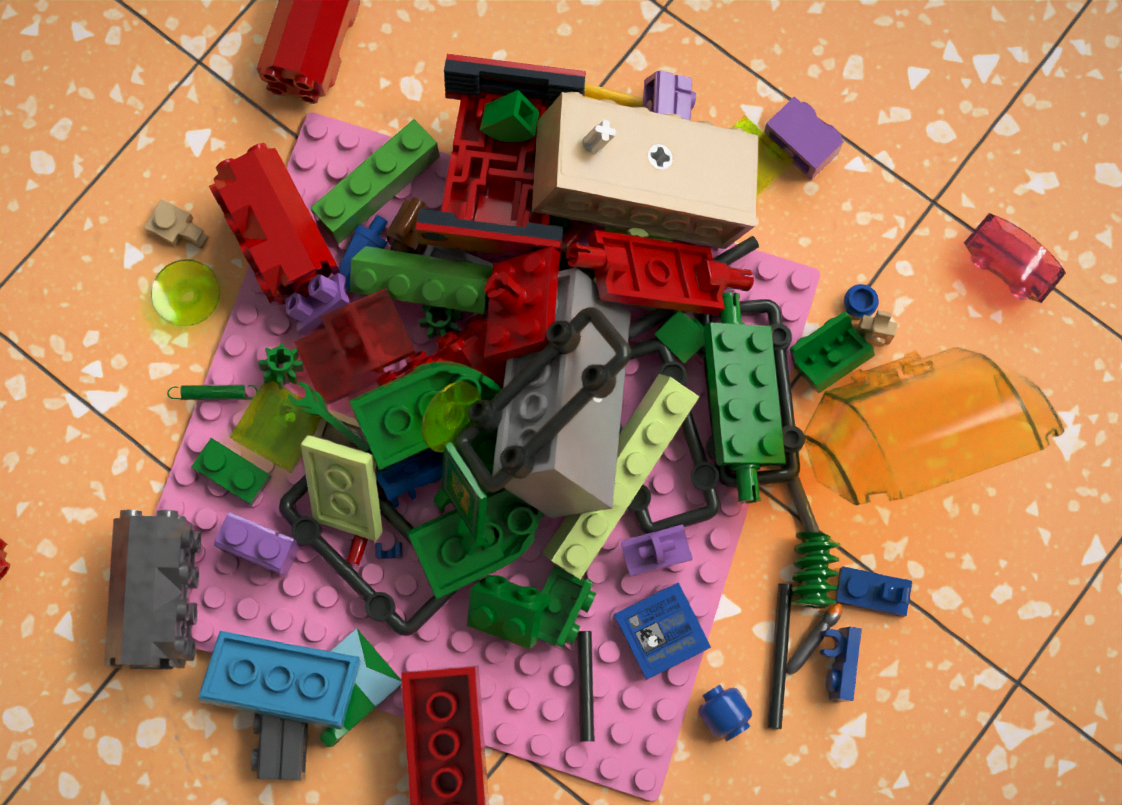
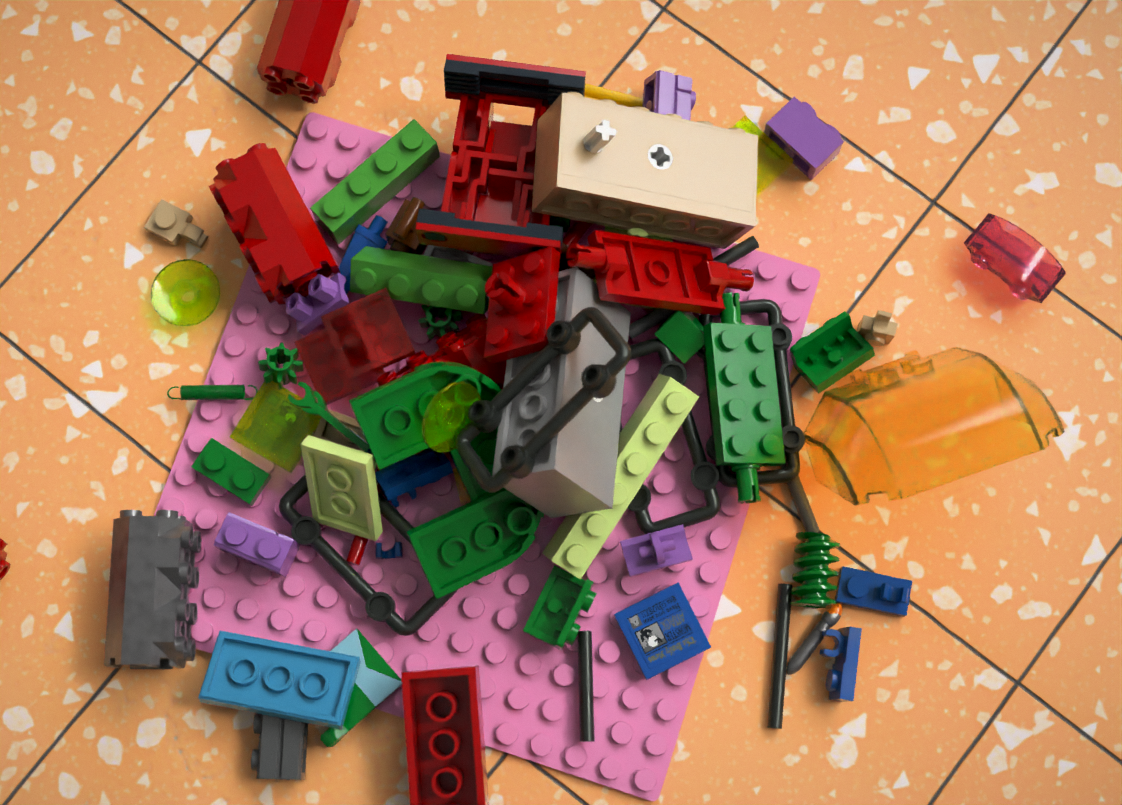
green flag [433,442,489,557] -> none
green bracket [467,575,551,649] -> none
green brick [480,90,539,142] -> none
blue head [698,684,752,741] -> none
blue plate [844,284,879,319] -> none

